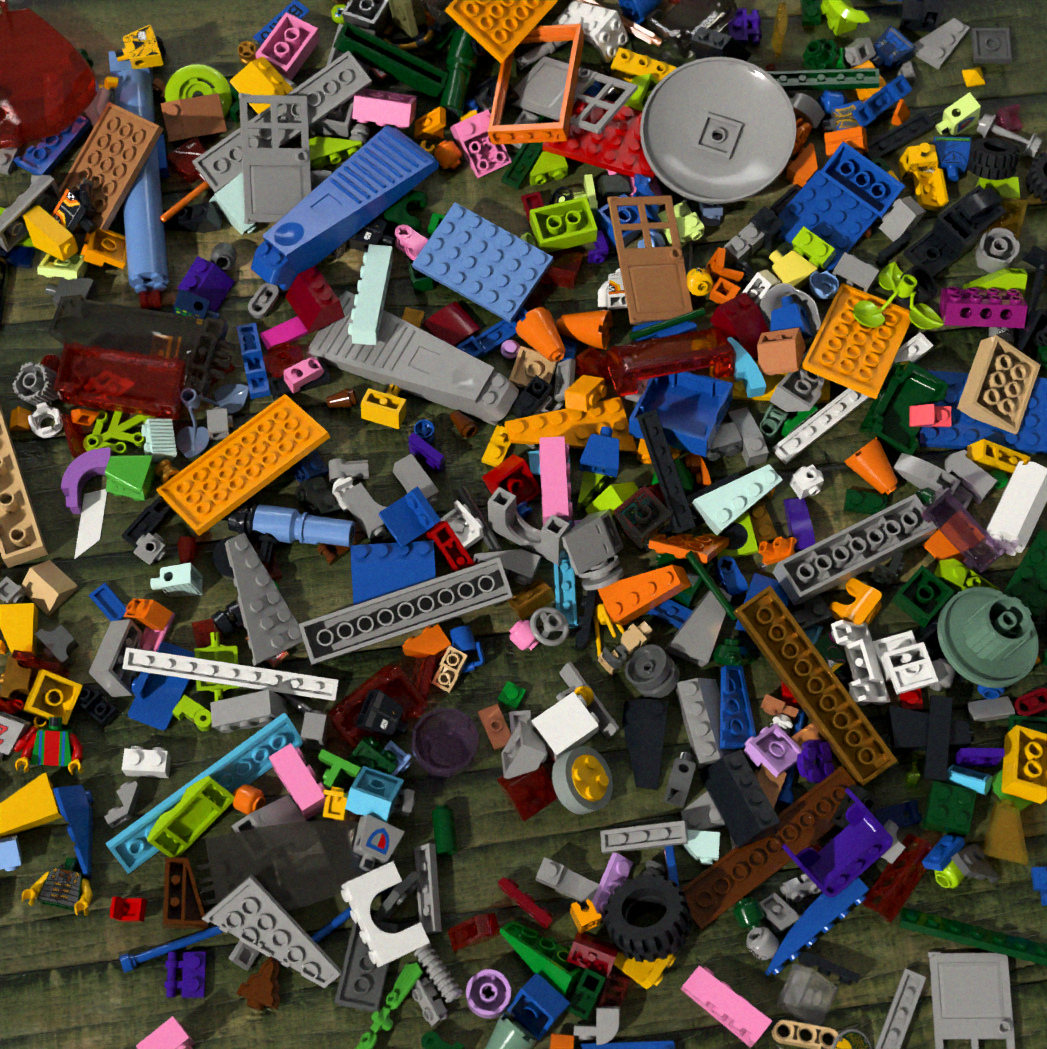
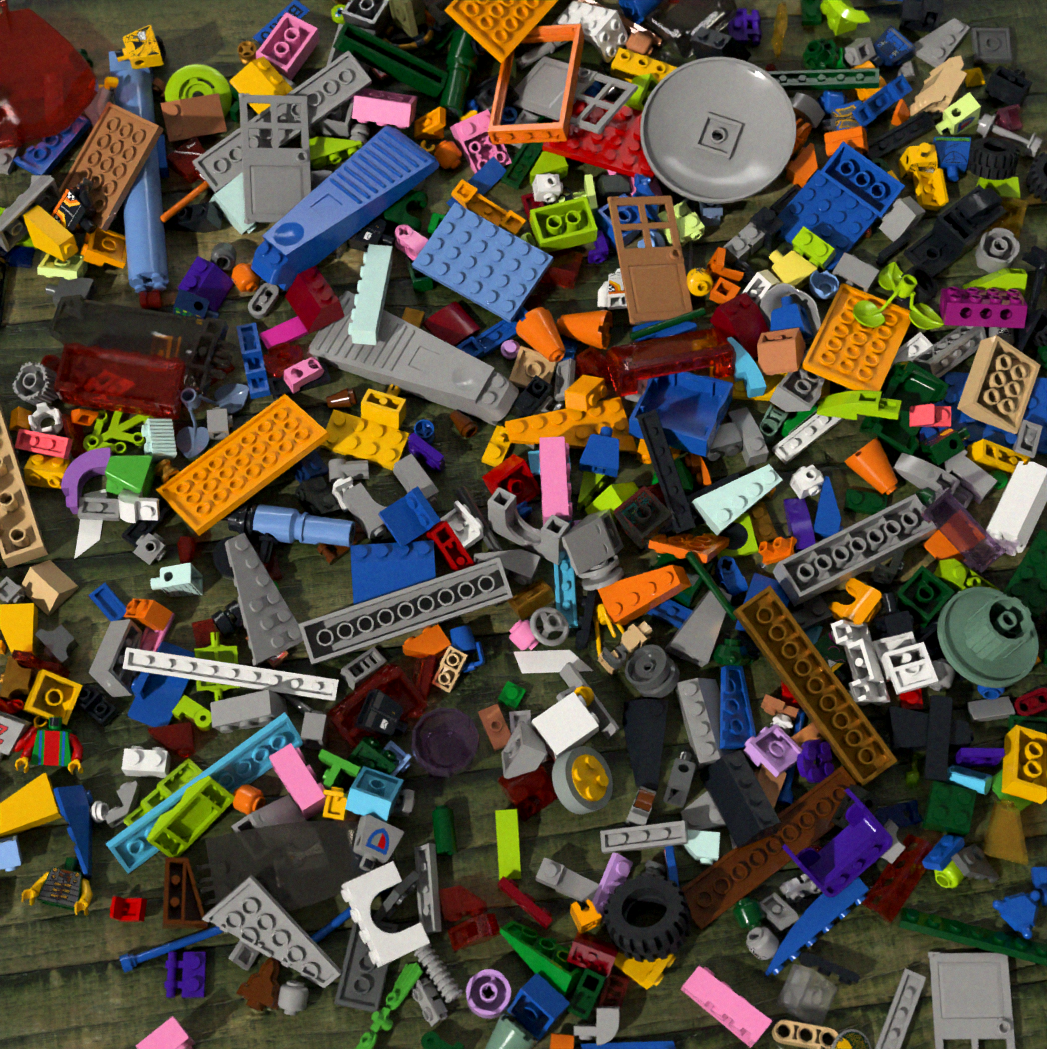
none -> coral plate [14,429,73,459]
none -> yellow bracket [24,454,71,489]
none -> light grey plate [78,497,120,521]
none -> white plate [90,801,109,823]
none -> white brick [118,490,160,523]
none -> lime slope [124,758,203,827]
none -> clear red slope [148,722,196,757]
none -> orange head [231,263,261,293]
none -> light grey head [278,981,309,1015]
none -> yellow plate [320,410,410,470]
none -> light grey slope [340,646,387,690]
none -> clear red slope [439,885,487,922]
none -> blue sticker [447,157,506,207]
none -> light orange slope [451,179,526,236]
none -> lime slope [495,809,521,880]
none -> blue bush [501,107,517,125]
none -> white sticker [514,650,593,674]
none -> white brick [532,173,563,203]
none -> nougat head [625,31,653,56]
none -> leg [626,786,656,827]
none -> blue slope [813,476,843,541]
none -> lime slope [817,390,902,420]
none -> black brick [874,592,915,638]
none -> tan slope [908,56,967,118]
none -> light grey fence [913,326,986,378]
none -> dark green torso [918,427,970,465]
none -> black brick [984,65,1033,109]
none -> blue rock [992,890,1041,939]
none -> light grey slope [1012,419,1043,458]

